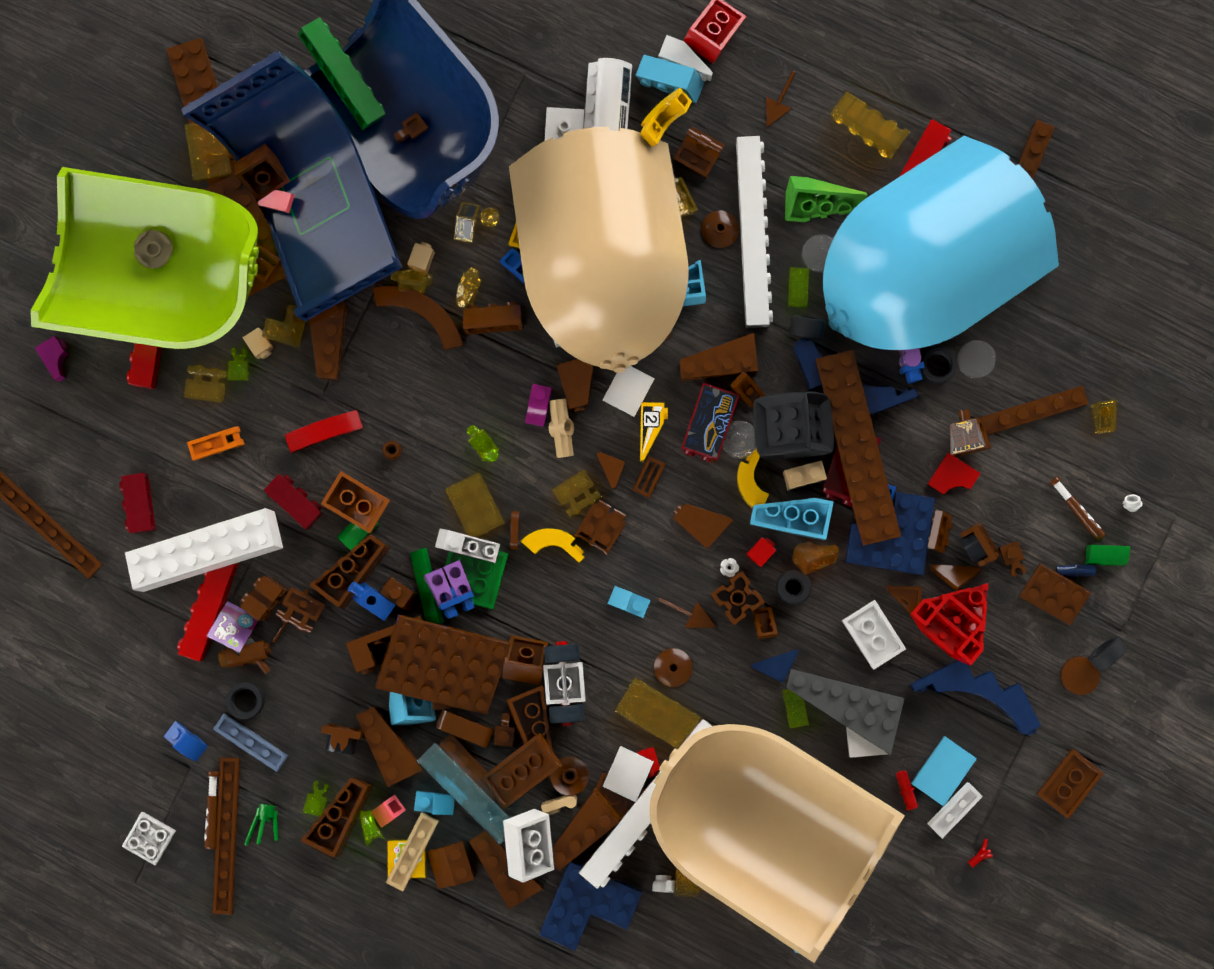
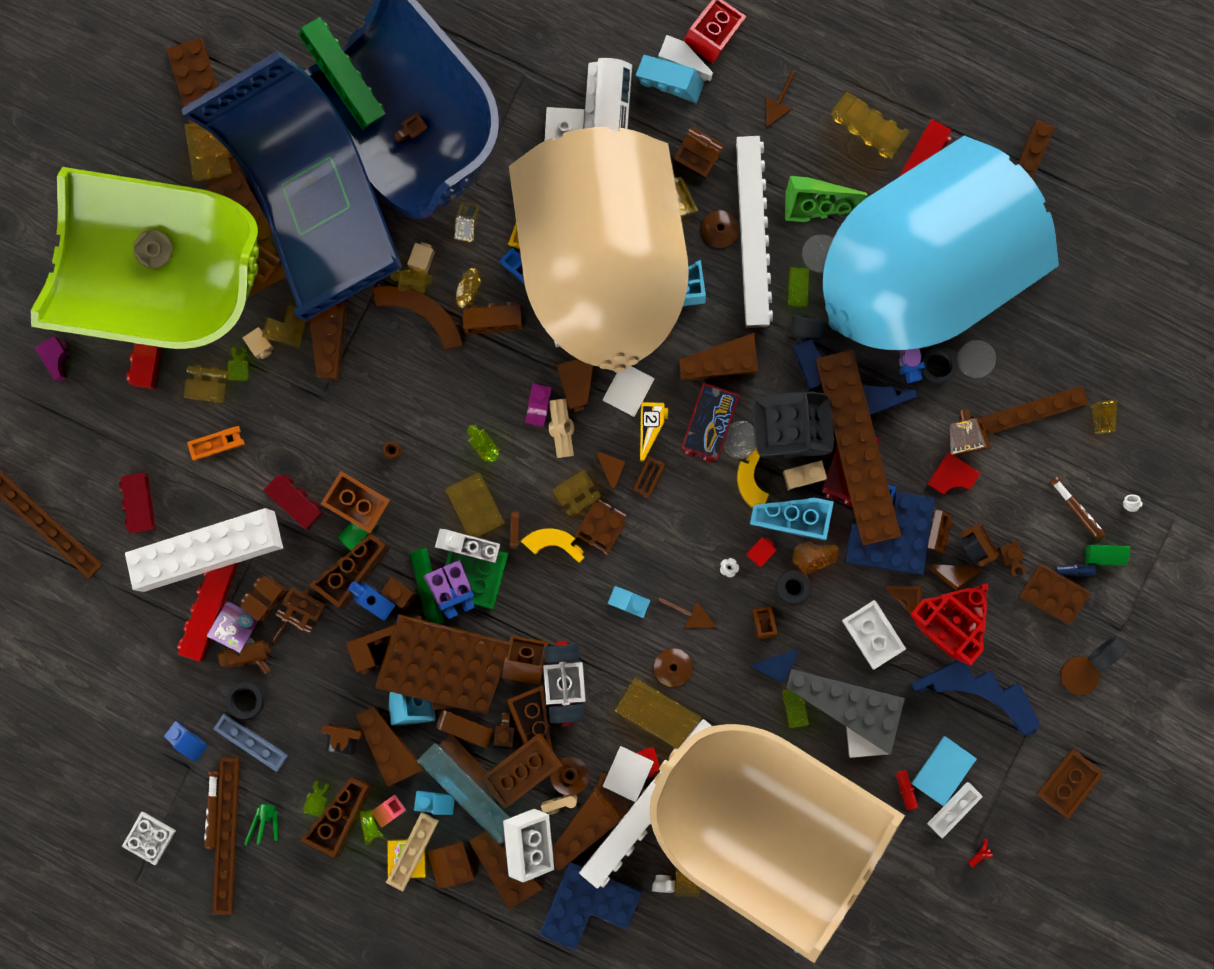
reddish brown slope [234,143,290,201] -> none
coral tile [257,190,295,213] -> none
red slope [285,410,363,453] -> none
clear yellow tile [480,208,500,227] -> none
yellow arch [640,88,692,147] -> none
reddish brown slope [673,504,733,550] -> none
reddish brown brick [710,571,765,625] -> none
reddish brown slope [730,371,765,409] -> none

